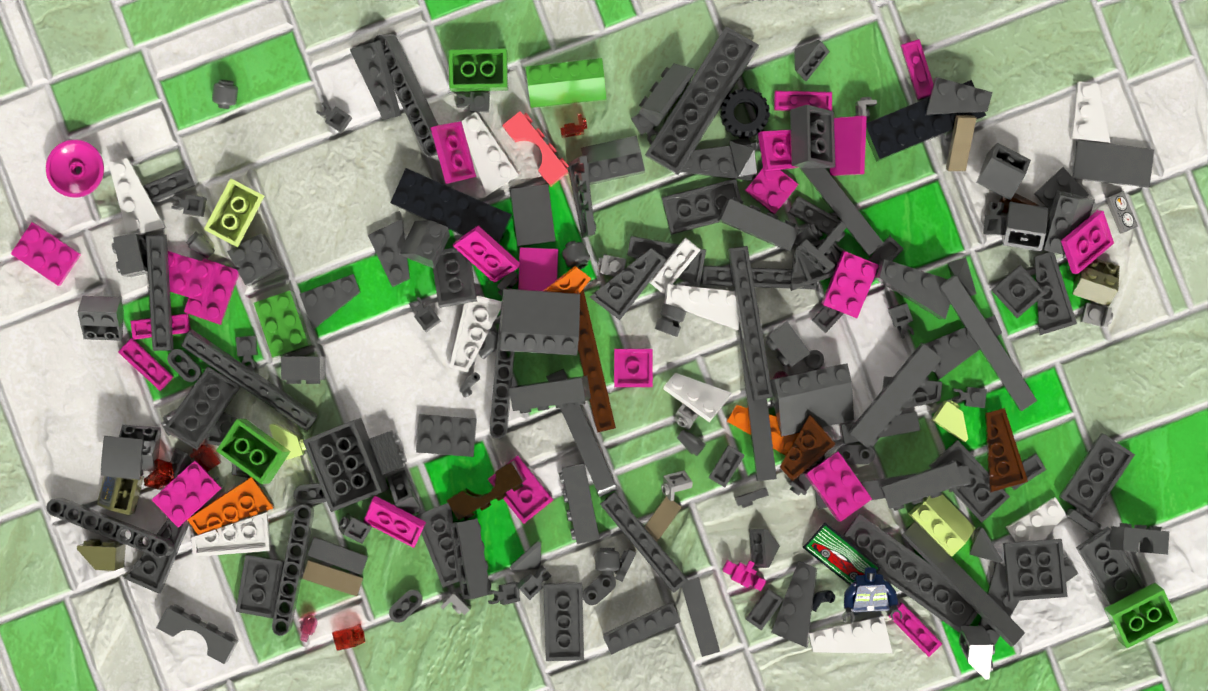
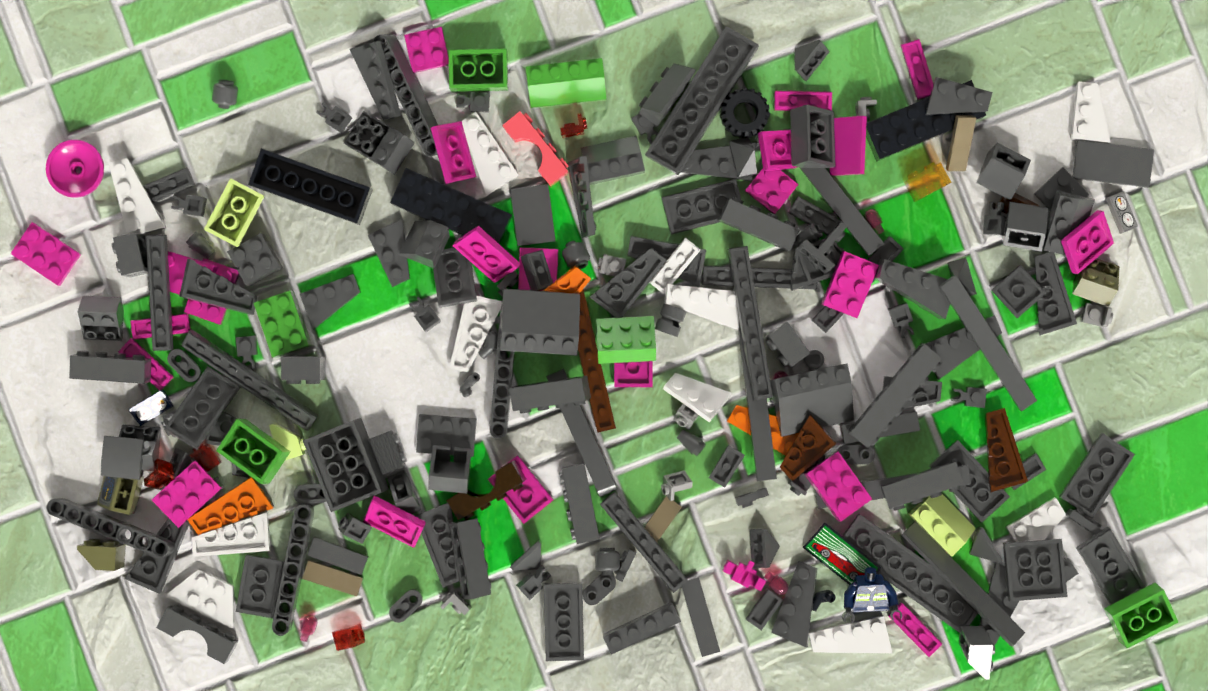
dark grey plate [487,581,520,605] -> none
yellowish green slope [931,400,968,442] -> none
dark grey arch [1110,523,1169,555] -> none
none -> dark grey brick [69,351,151,384]
none -> slope [128,390,174,426]
none -> white wing [165,569,235,629]
none -> dark grey wing [179,259,258,315]
none -> black brick [248,148,373,225]
none -> dark grey slope [344,111,415,175]
none -> dark pink plate [404,27,449,73]
none -> dark grey piece [428,445,472,493]
none -> dark grey slope [521,250,553,291]
none -> bright green brick [596,316,656,364]
none -> clear pink cylinder [764,571,788,595]
none -> clear pink cylinder [864,209,884,235]
none -> clear yellow brick [904,162,952,202]

